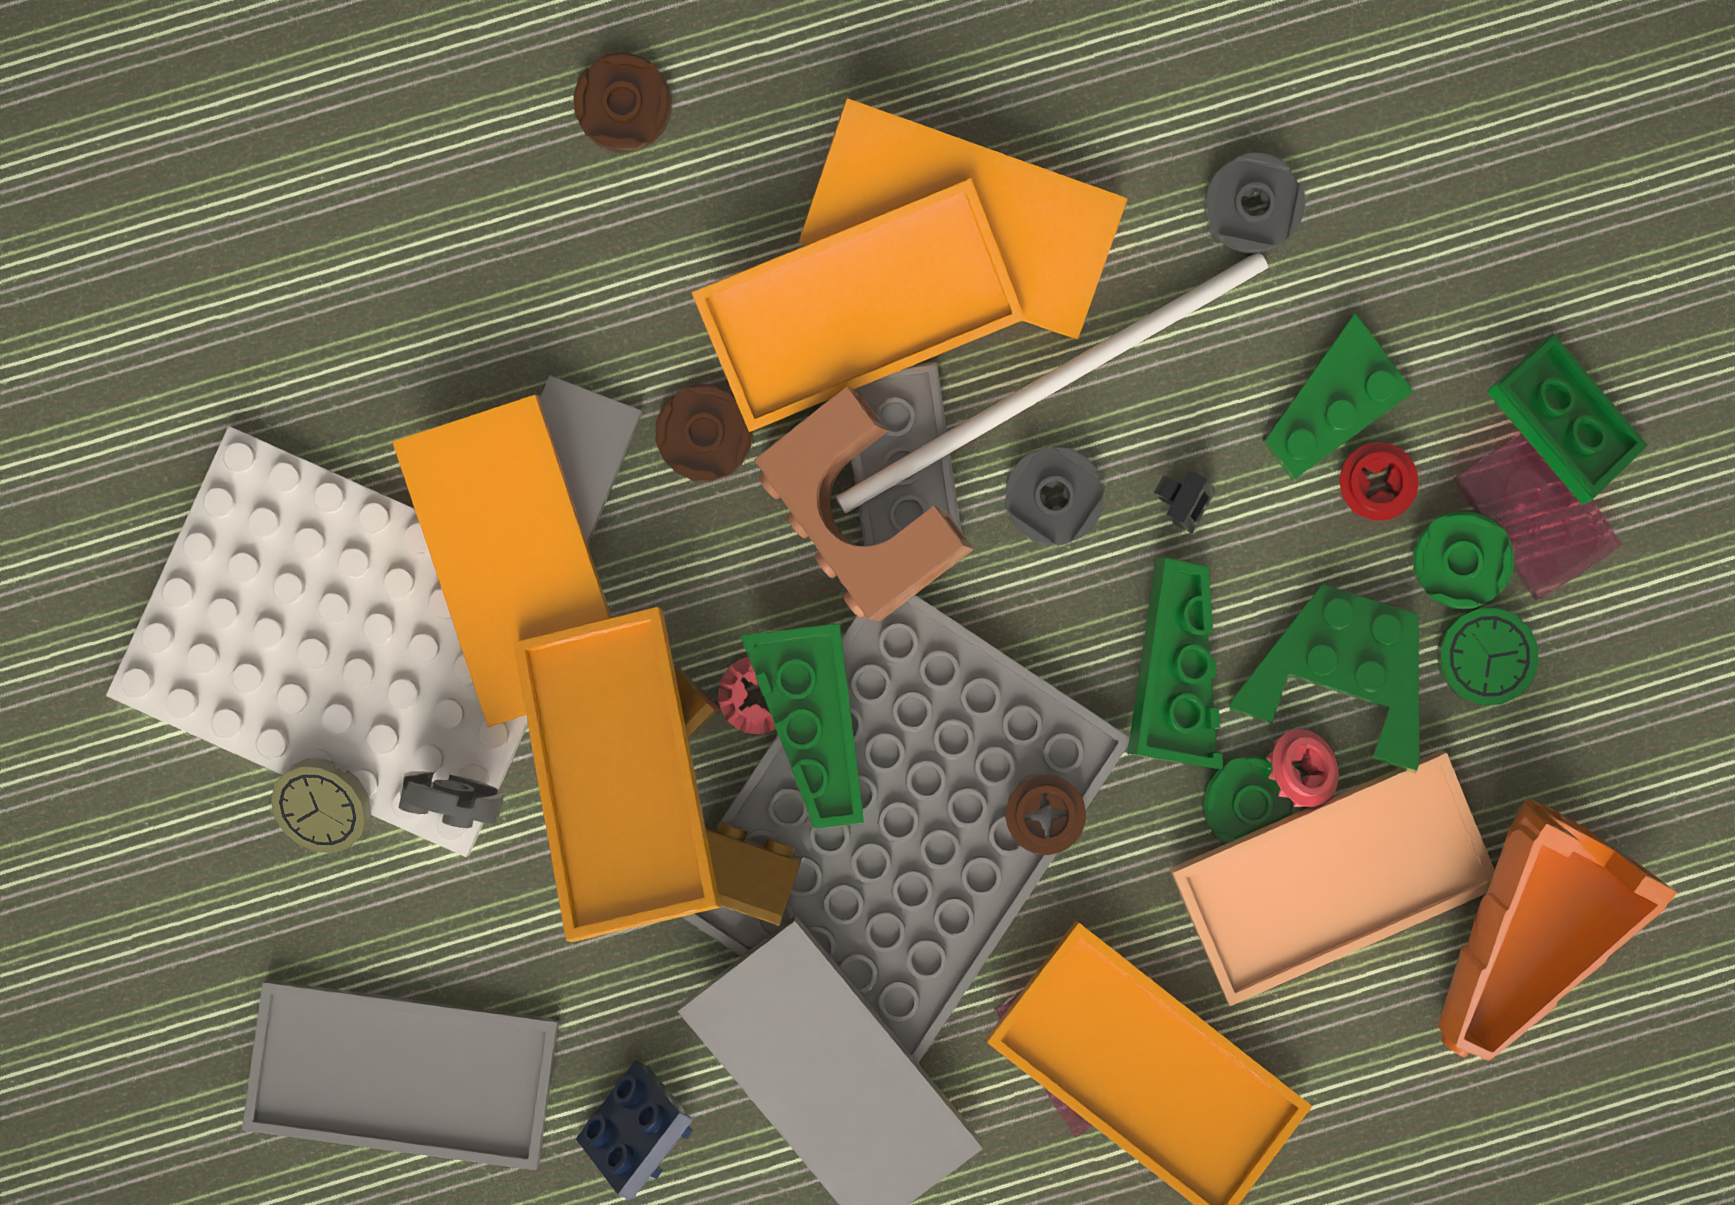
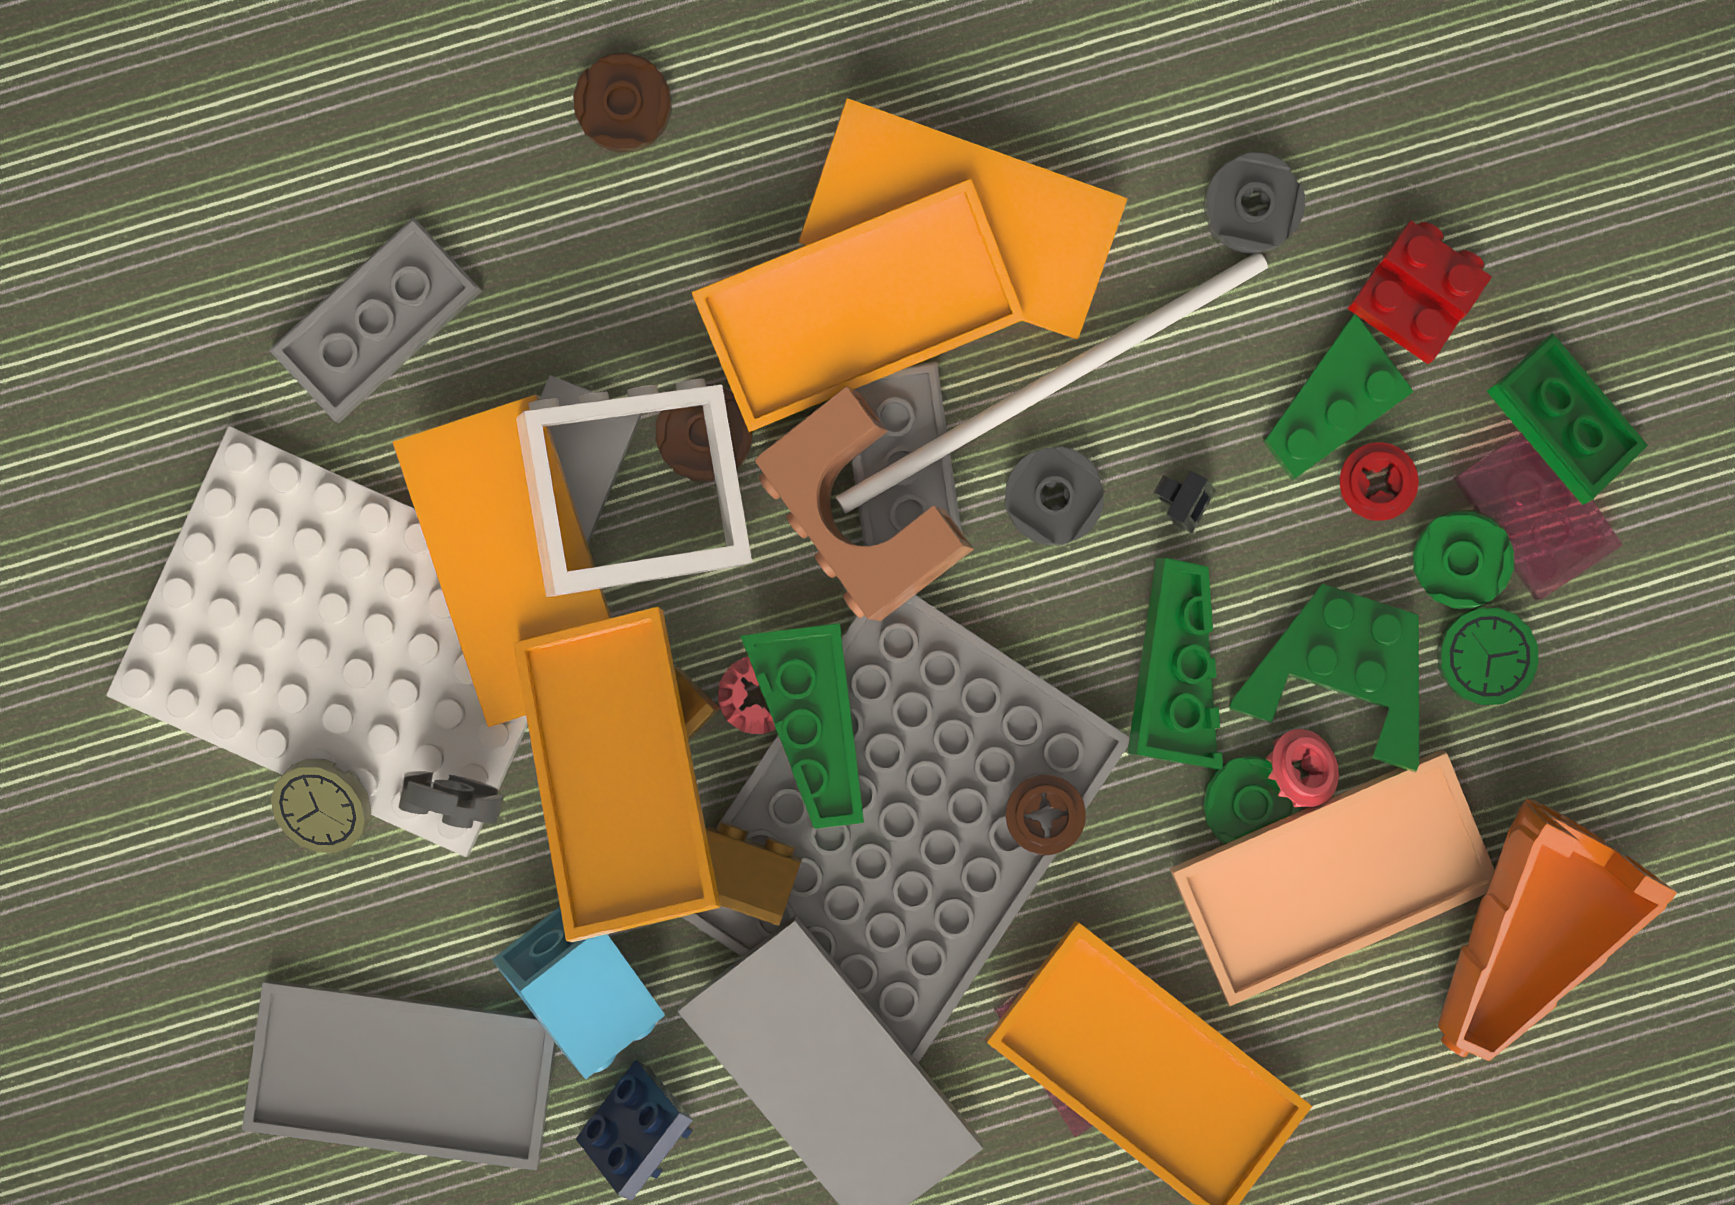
none -> light grey tile [269,217,482,423]
none -> medium azure slope [491,906,665,1079]
none -> white window [516,379,752,597]
none -> red plate [1347,220,1492,364]

